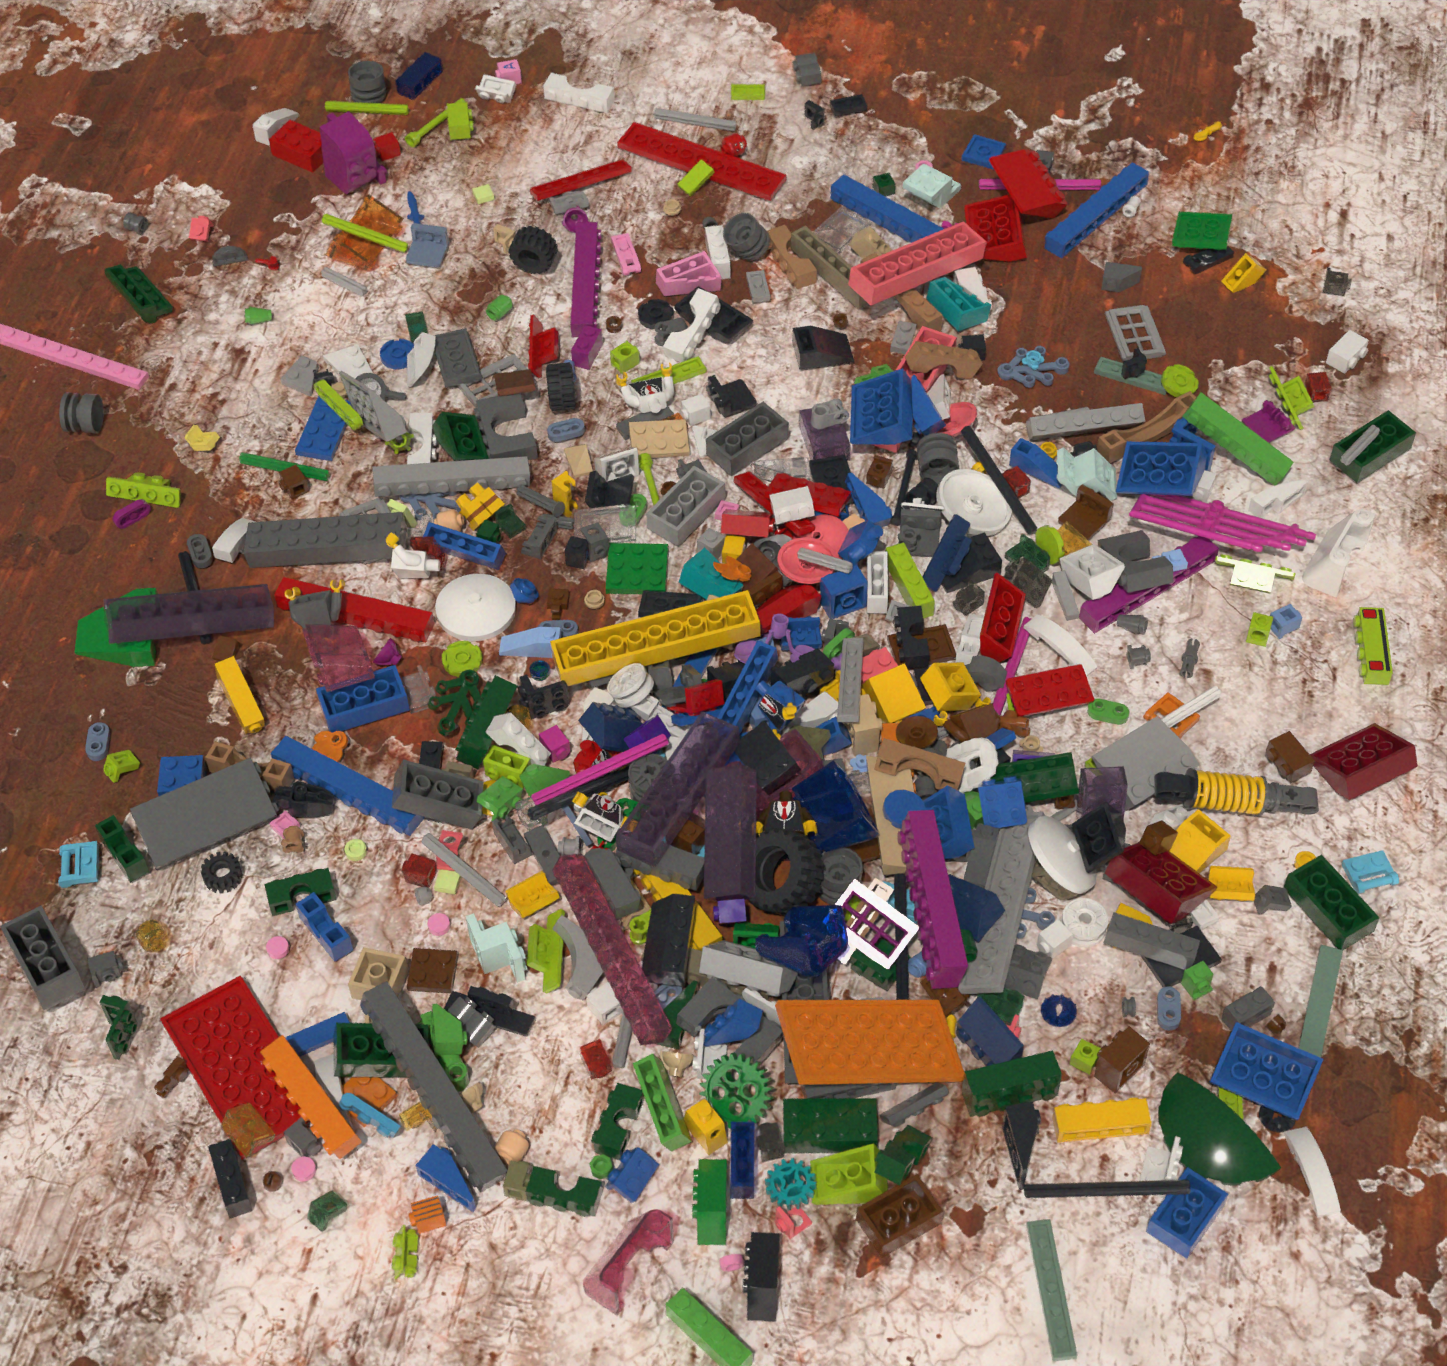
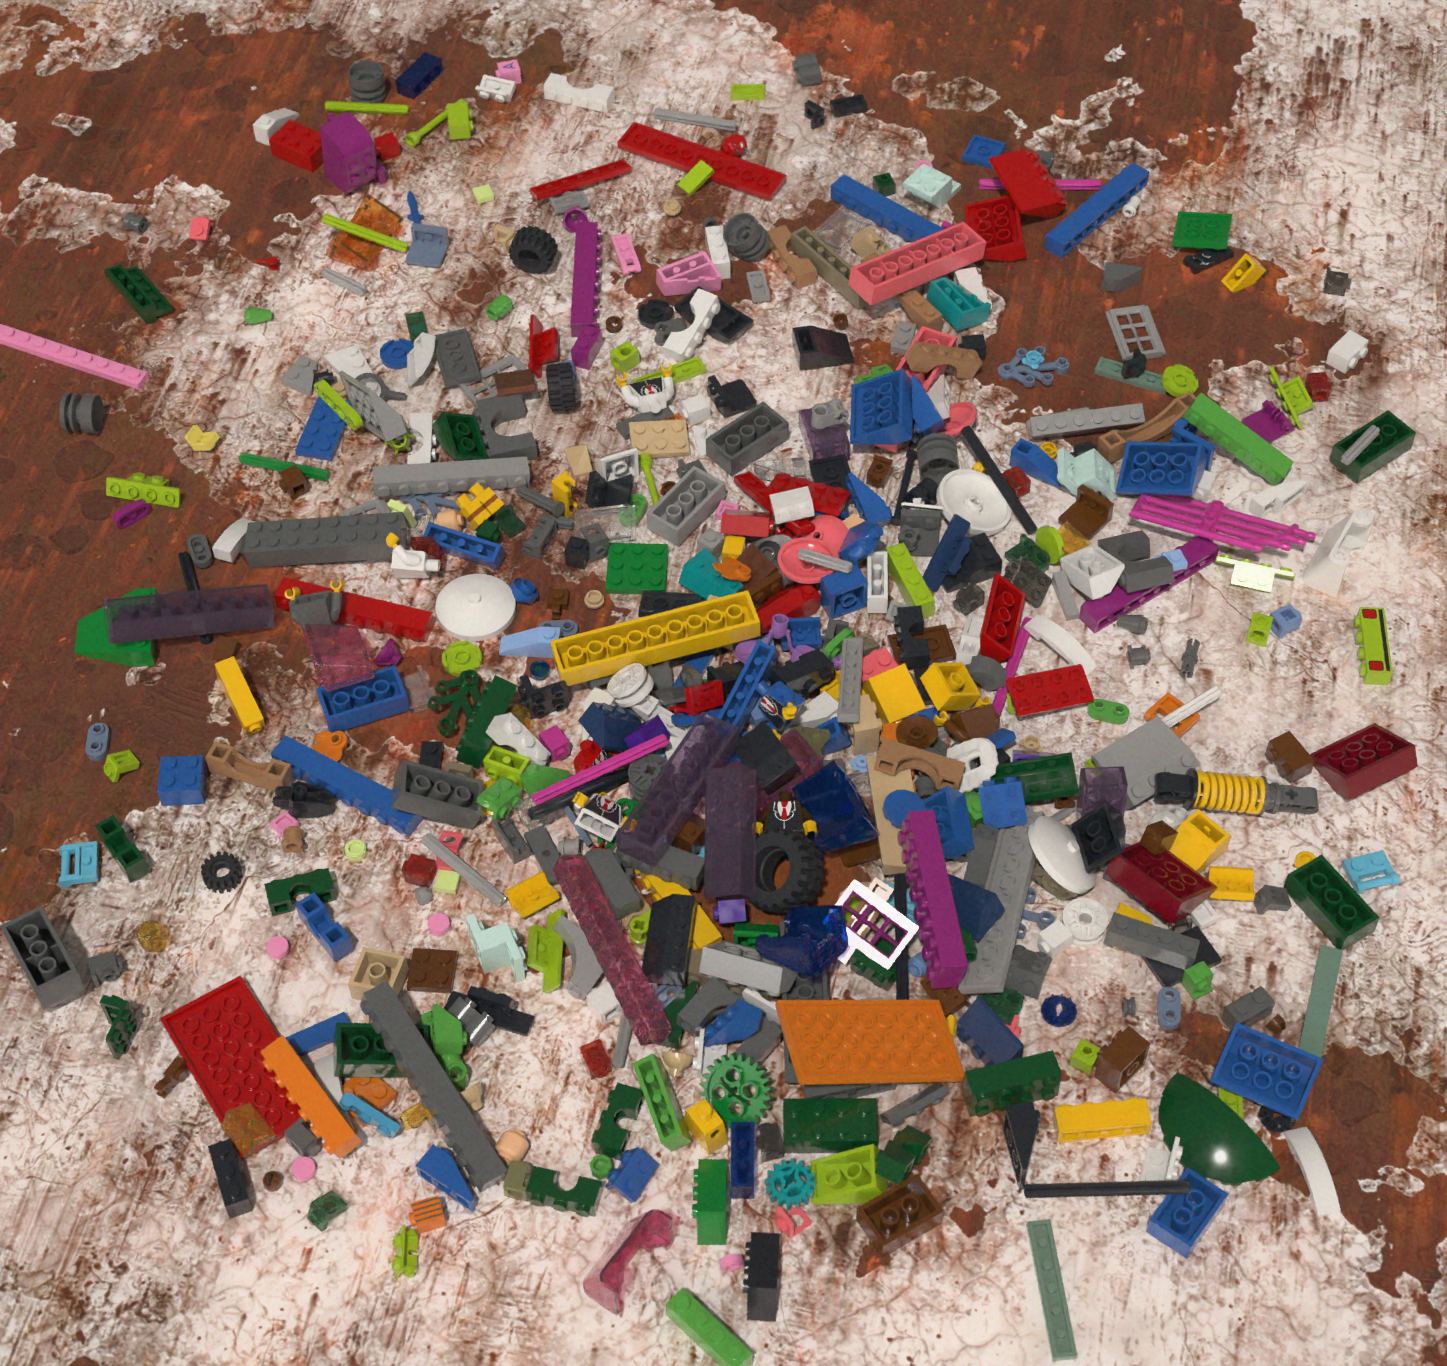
dark grey brick [130,757,279,870] -> none
dark grey tile [212,246,248,266] -> none
sand blue plate [547,418,585,442] -> none
dark grey wheel [817,847,863,905] -> none
dark orange plate [998,710,1031,738] -> none
yellow piece [1193,122,1222,141] -> none

